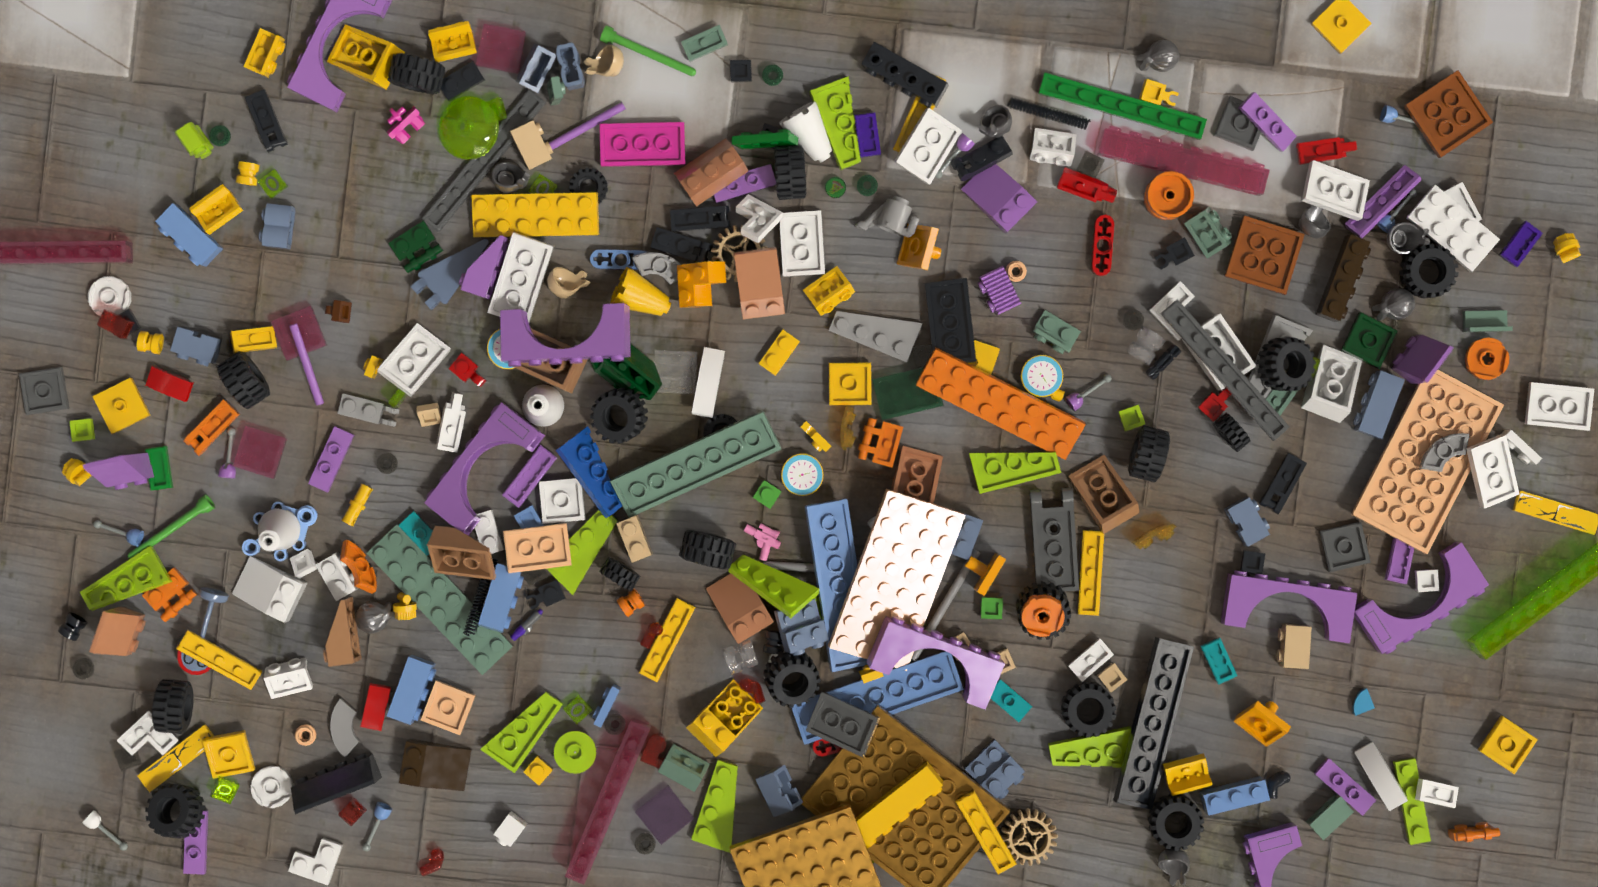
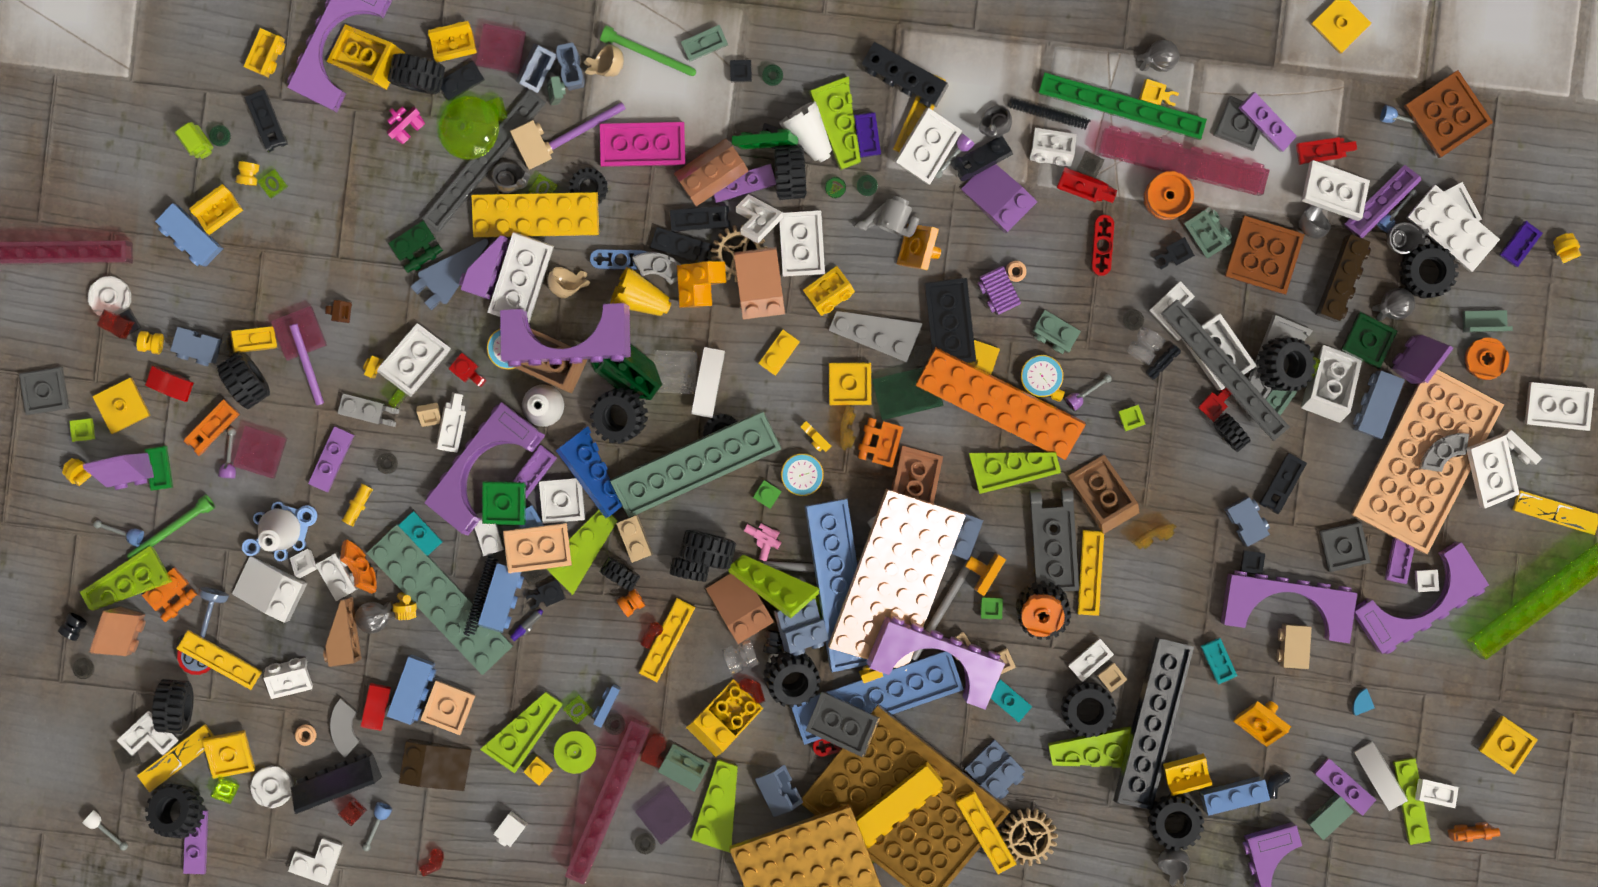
sand blue brick [259,203,295,250] -> none
medium nougat slope [427,526,496,580] -> none
black tyre [1128,425,1170,483] -> none
none -> green plate [482,481,526,525]
none -> black tyre [669,557,709,582]

